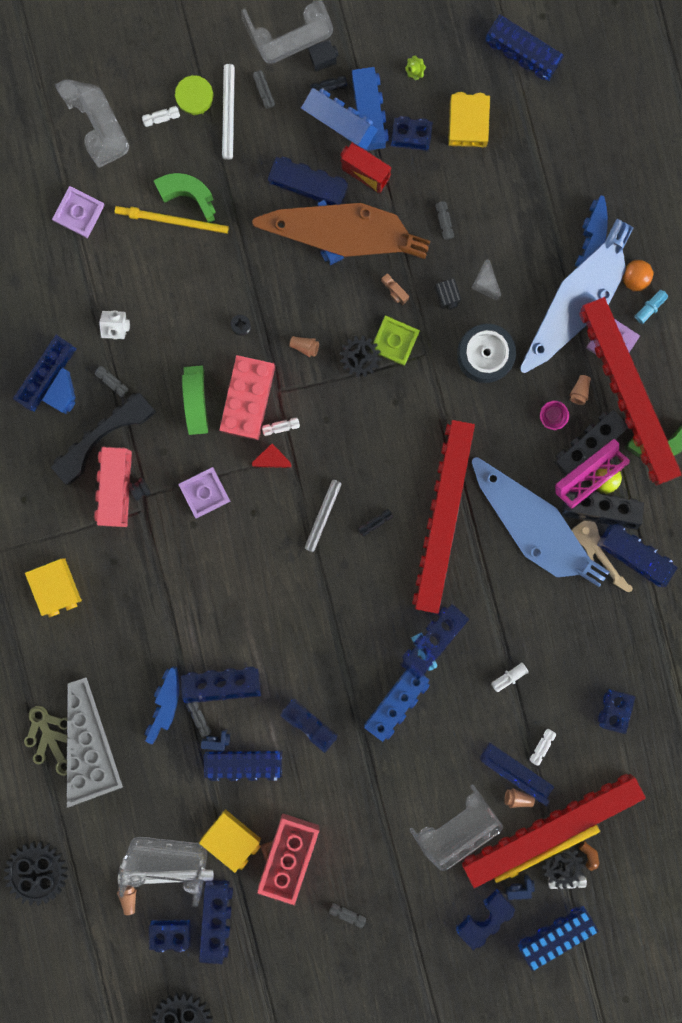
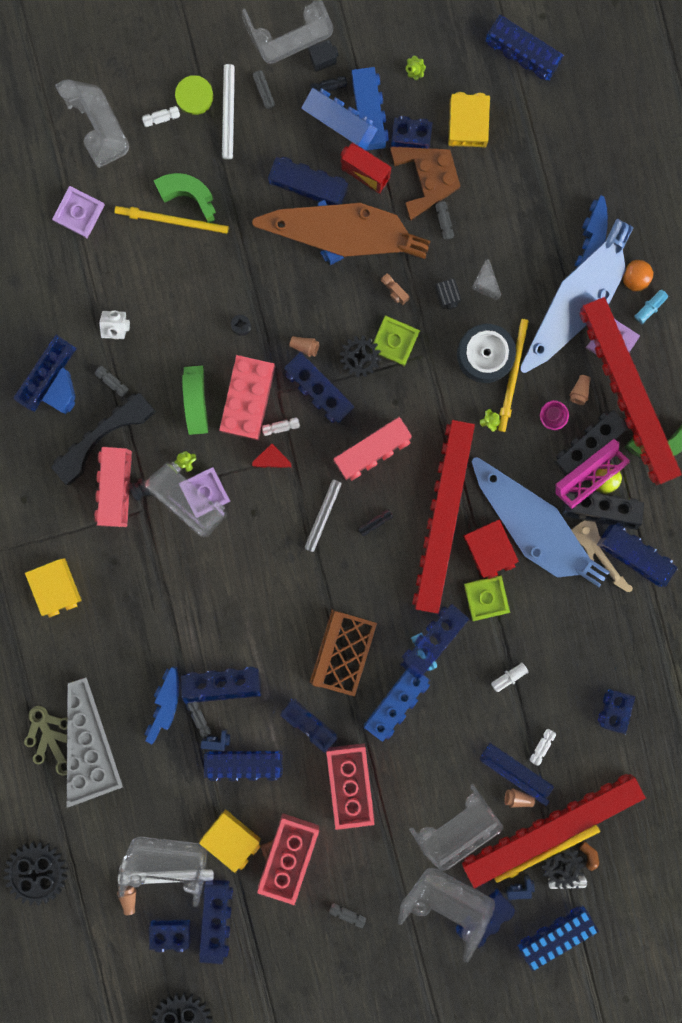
none -> clear windscreen [144,462,228,537]
none -> lime plant [174,451,196,472]
none -> clear blue brick [284,352,355,424]
none -> dark orange fence [310,609,377,697]
none -> coral brick [326,743,374,830]
none -> coral brick [334,417,412,481]
none -> dark orange wing [390,147,460,220]
none -> clear windscreen [398,868,495,962]
none -> red brick [463,520,519,579]
none -> lime tile [464,575,510,621]
none -> lime plant [480,409,500,432]
none -> yellow bar [498,319,529,432]

